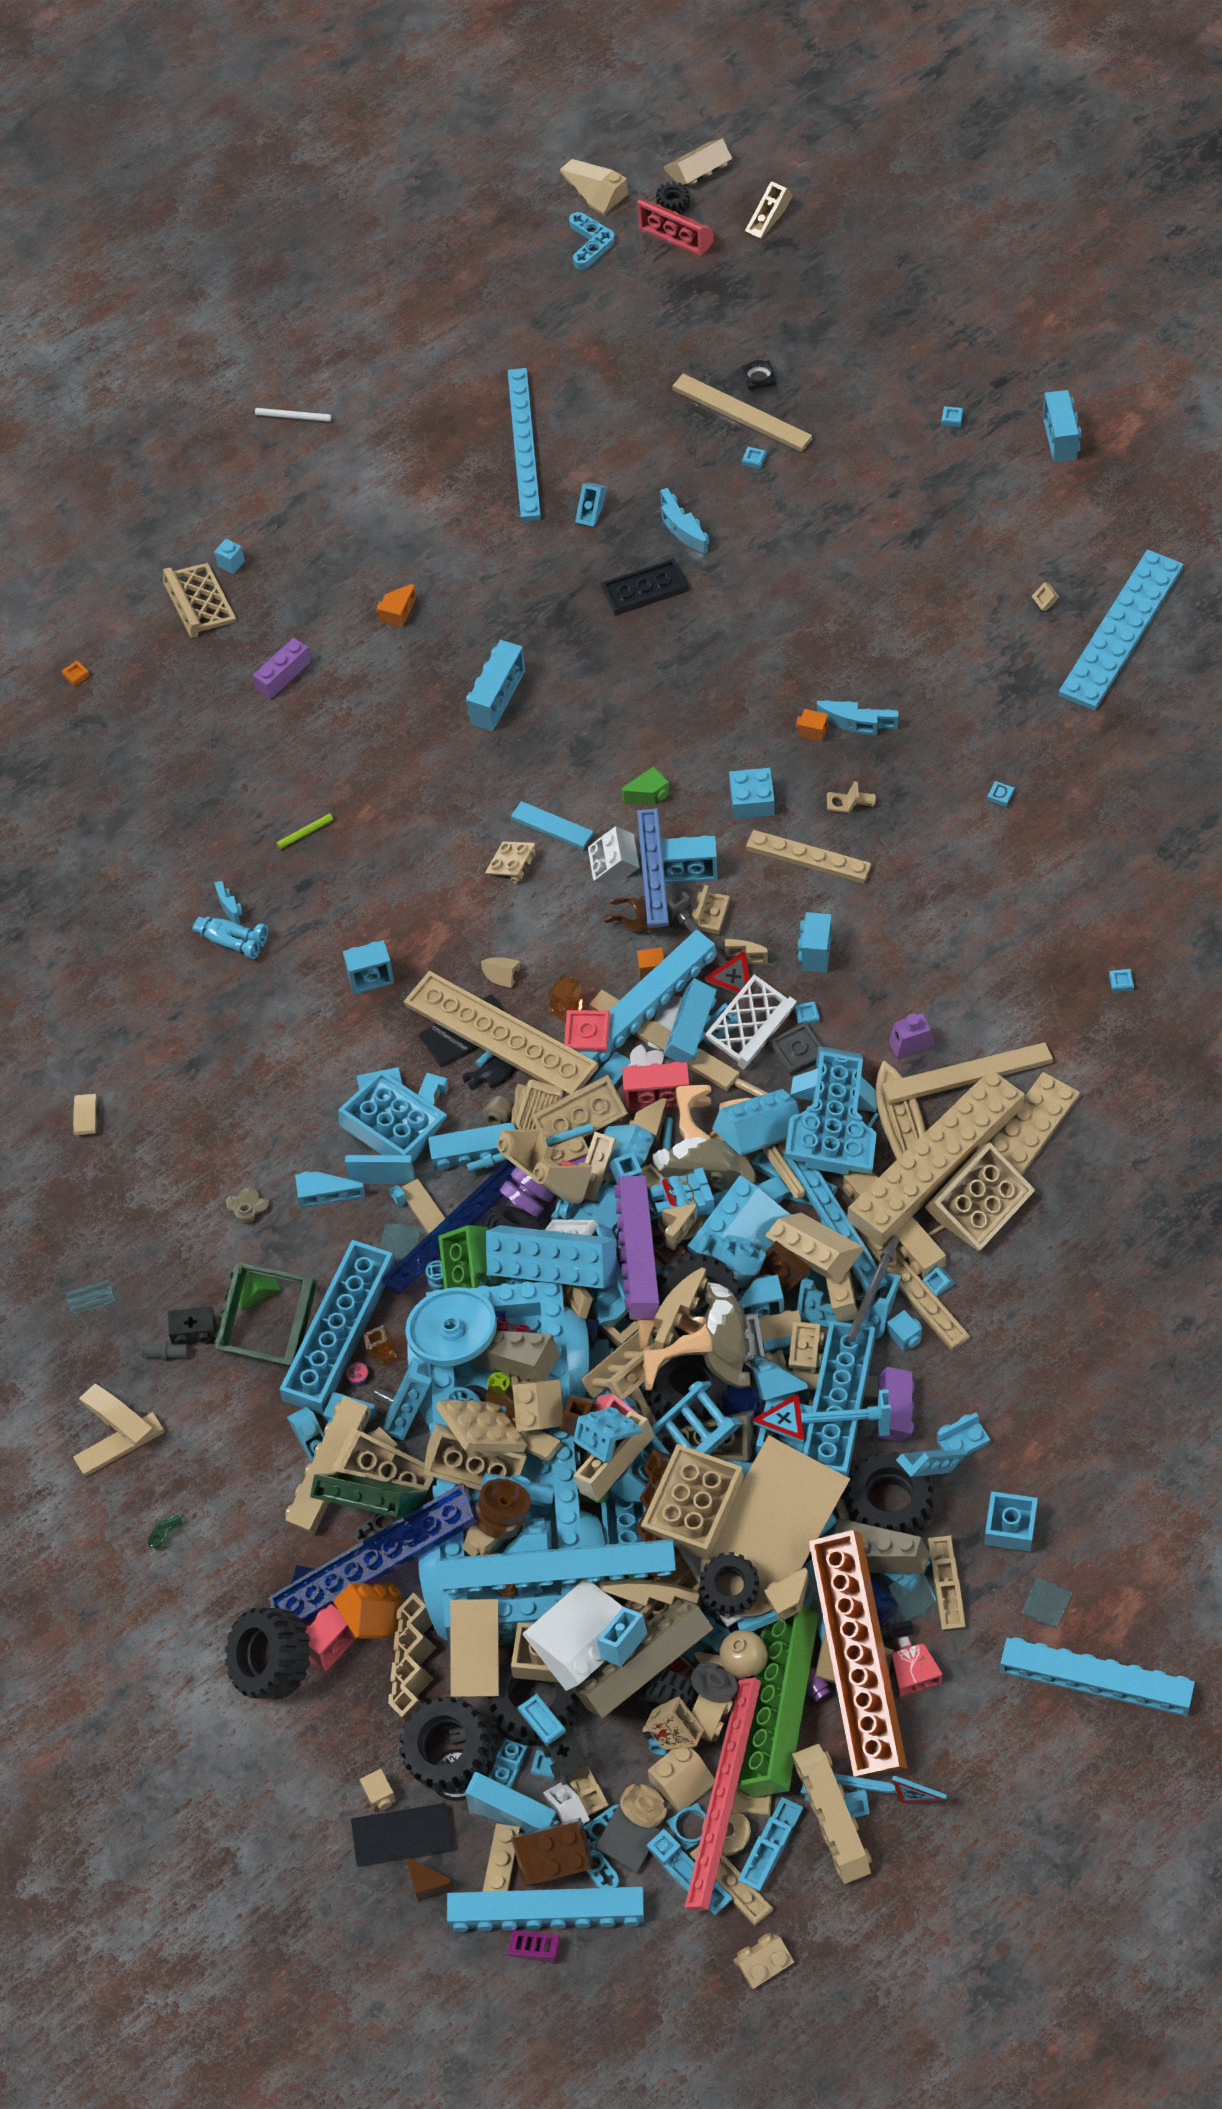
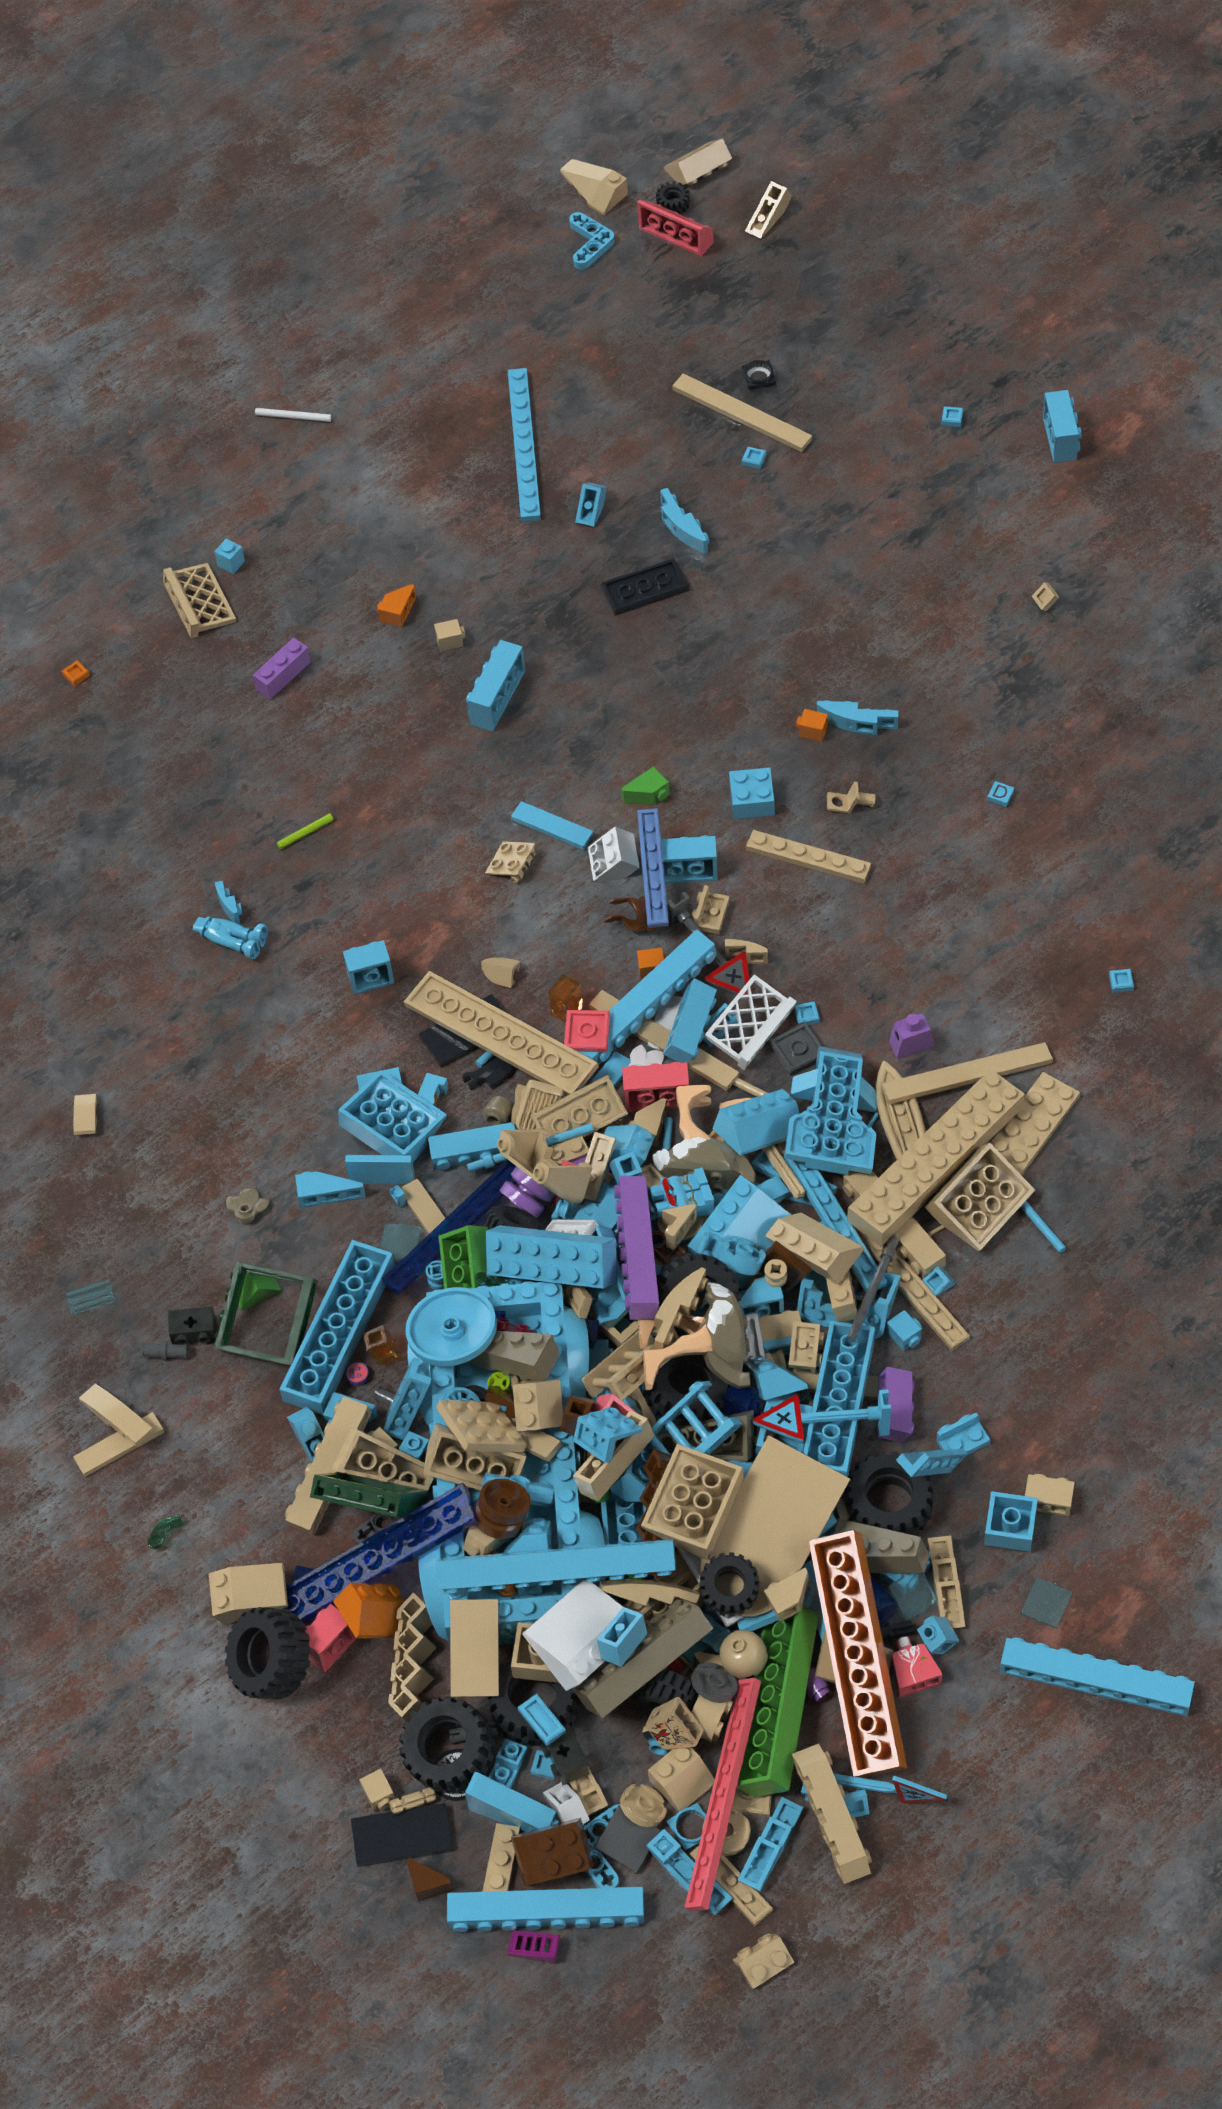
medium azure brick [798,912,831,973] -> none
medium azure plate [1058,549,1184,711] -> none
none -> tan slope [209,1563,288,1625]
none -> tan axle [389,1788,436,1814]
none -> medium azure bracket [399,1431,429,1460]
none -> tan brick [434,619,466,652]
none -> tan wheel [765,1259,787,1287]
none -> medium azure brick [917,1616,959,1655]
none -> medium azure bar [1020,1201,1066,1253]
none -> tan brick [1025,1474,1075,1517]

